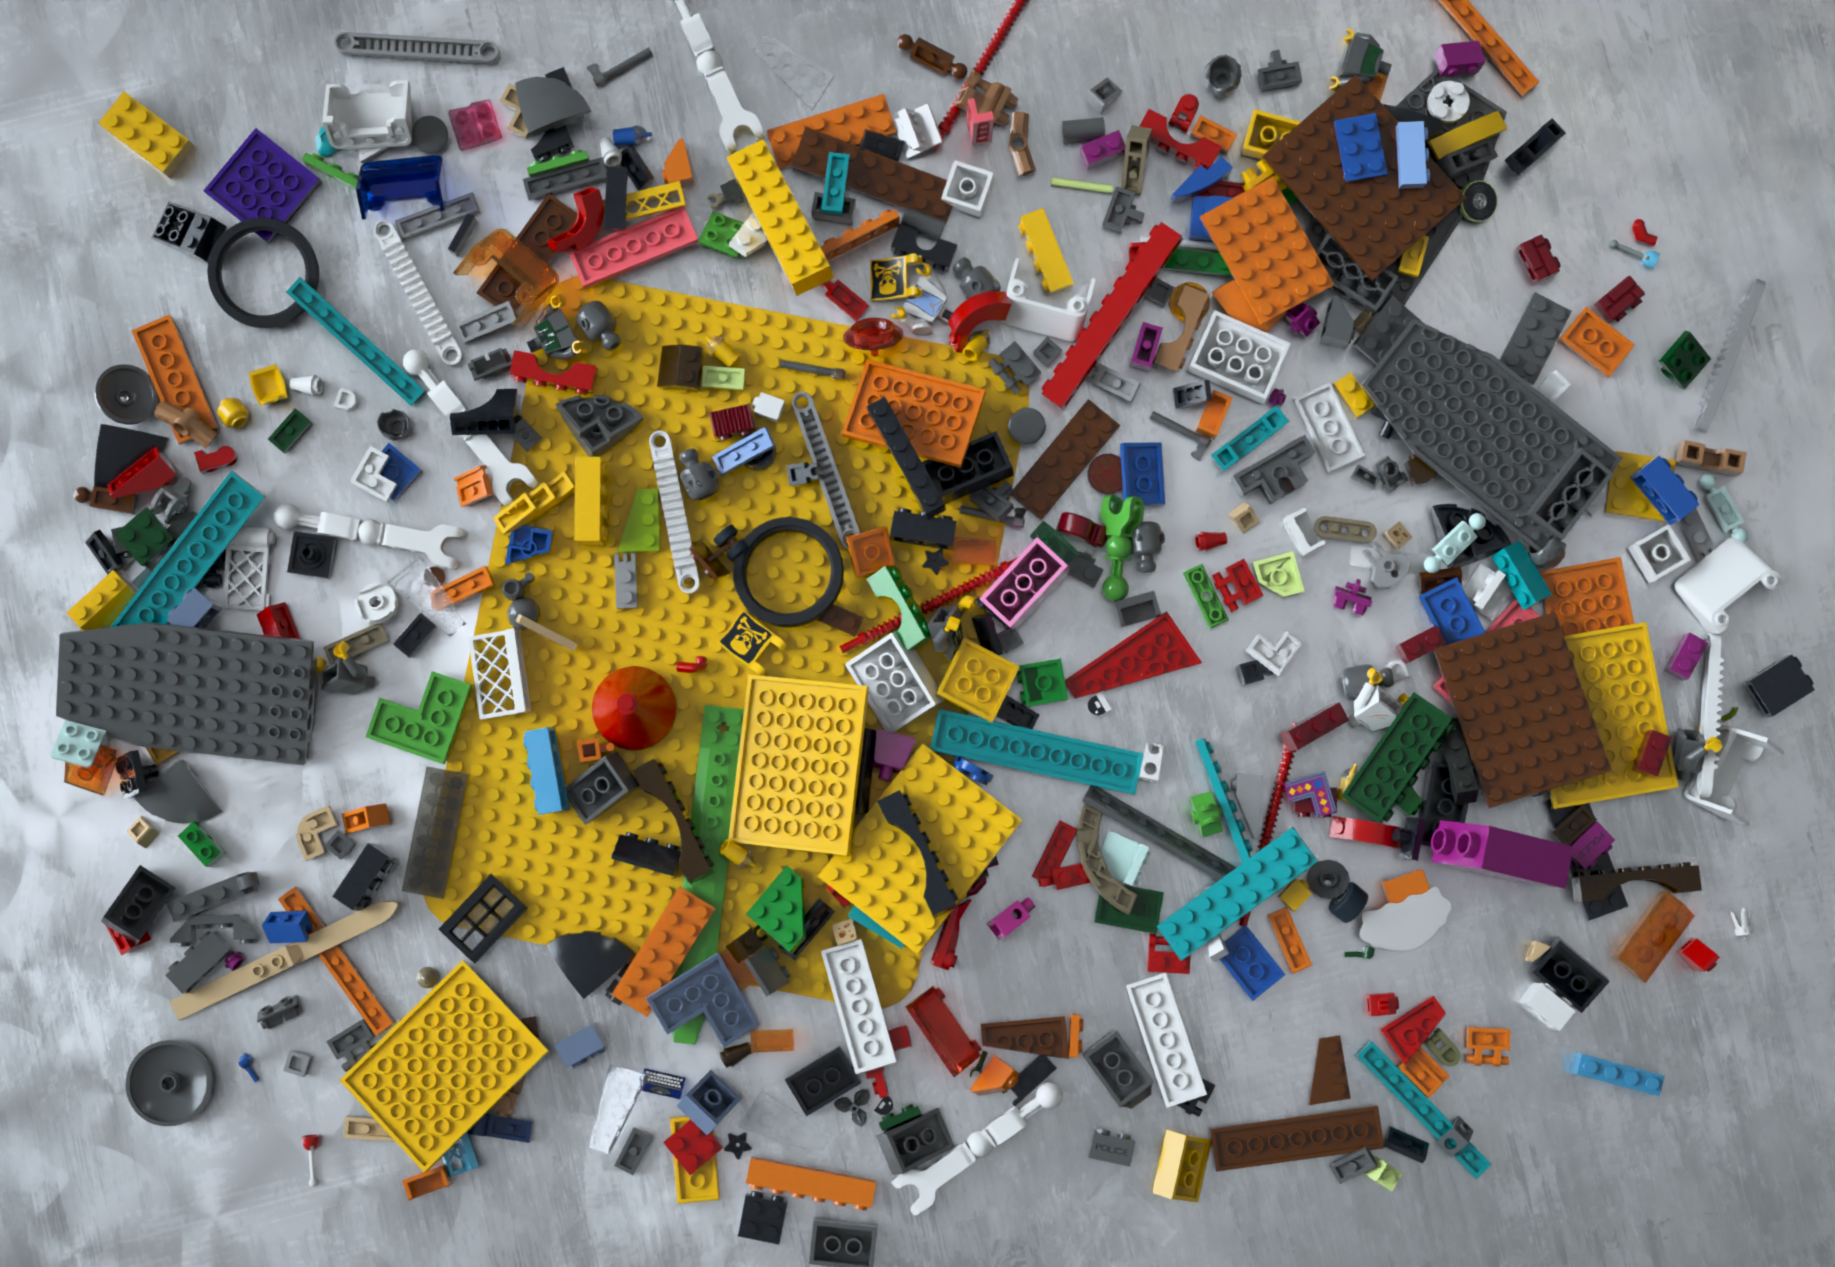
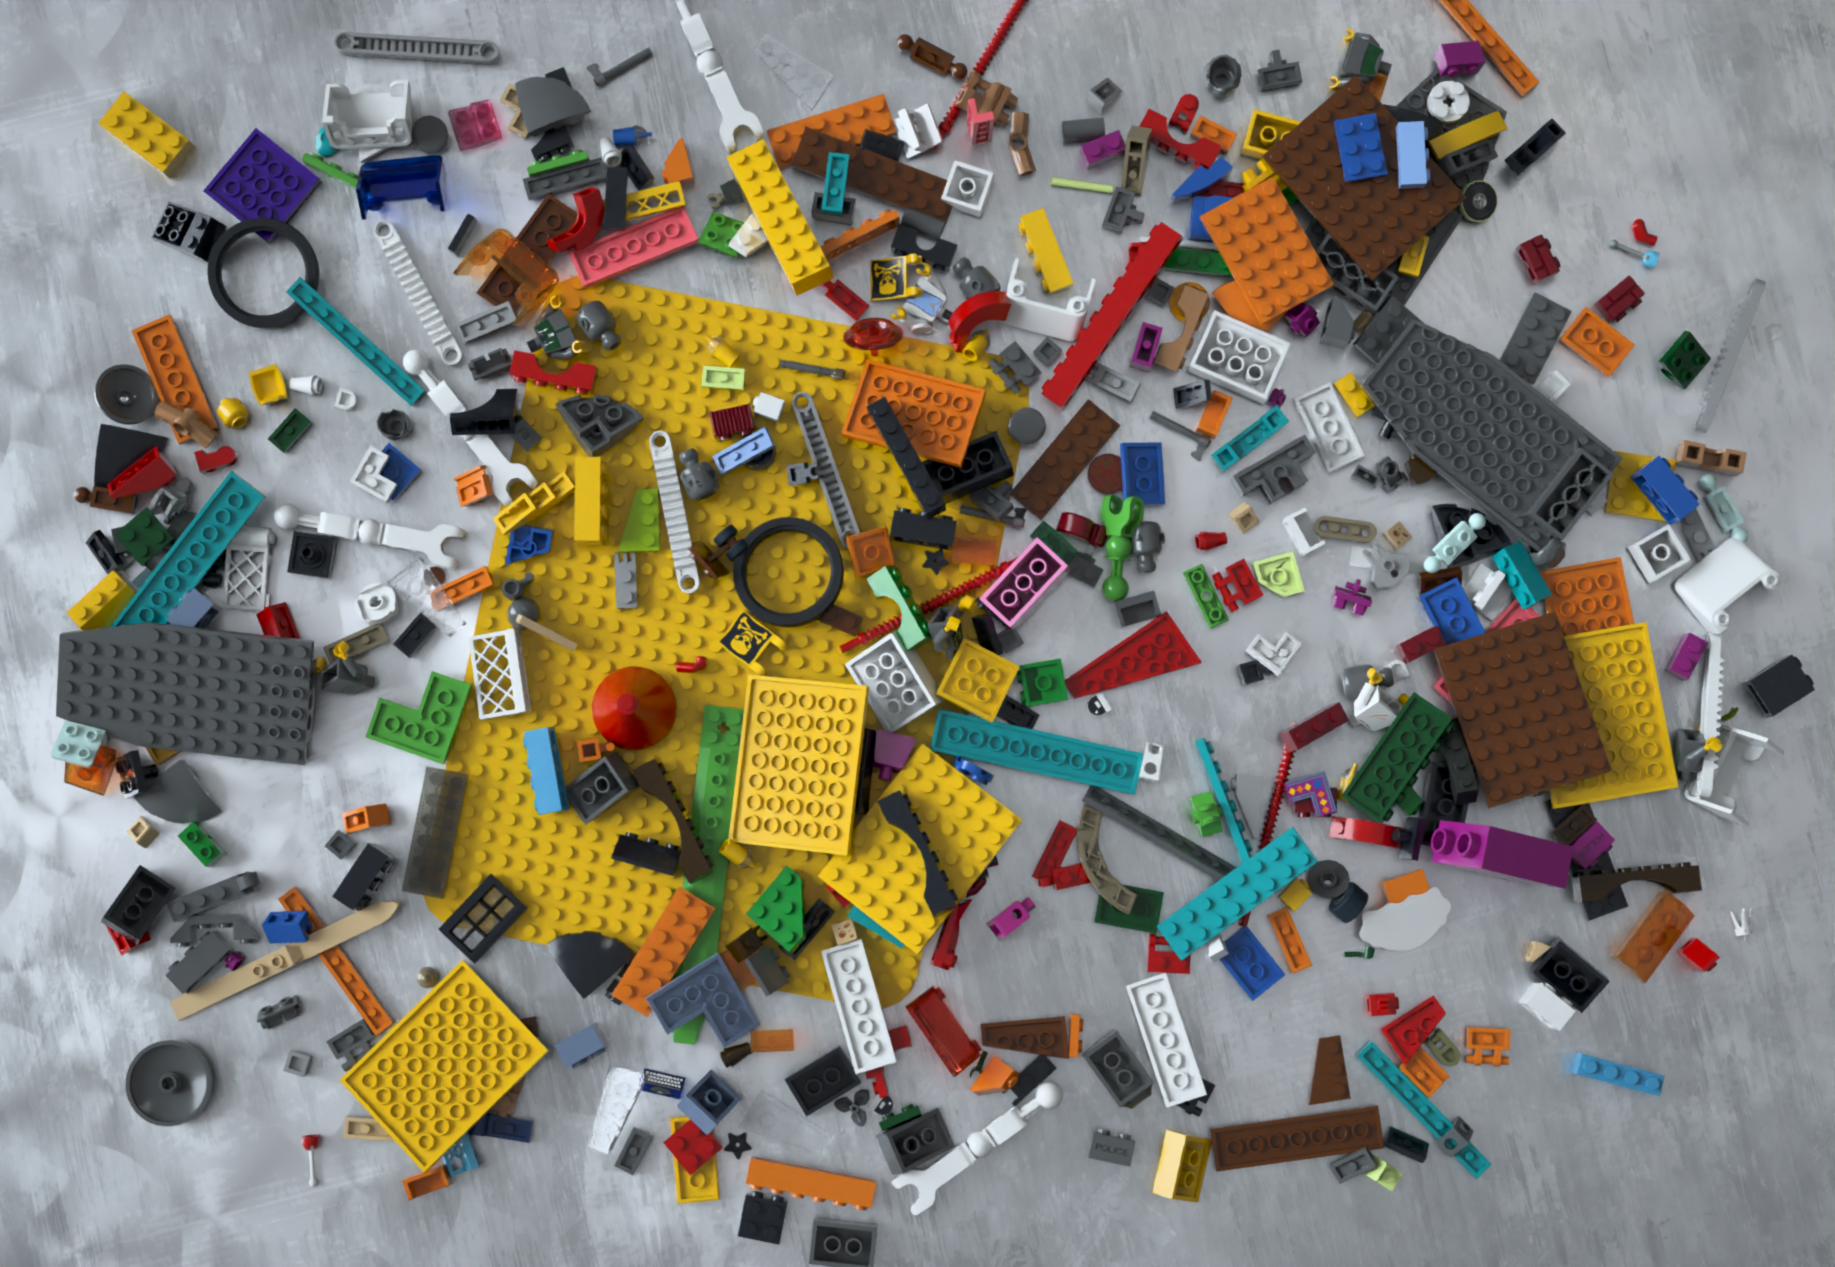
blue hand [238,1053,259,1083] -> none
tan plate [296,806,338,861] -> none
light grey tile [395,192,481,241] -> none
dark brown slope [657,344,704,392] -> none
light aqua bracket [1100,832,1151,886] -> none
dark red brick [1632,730,1672,778] -> none

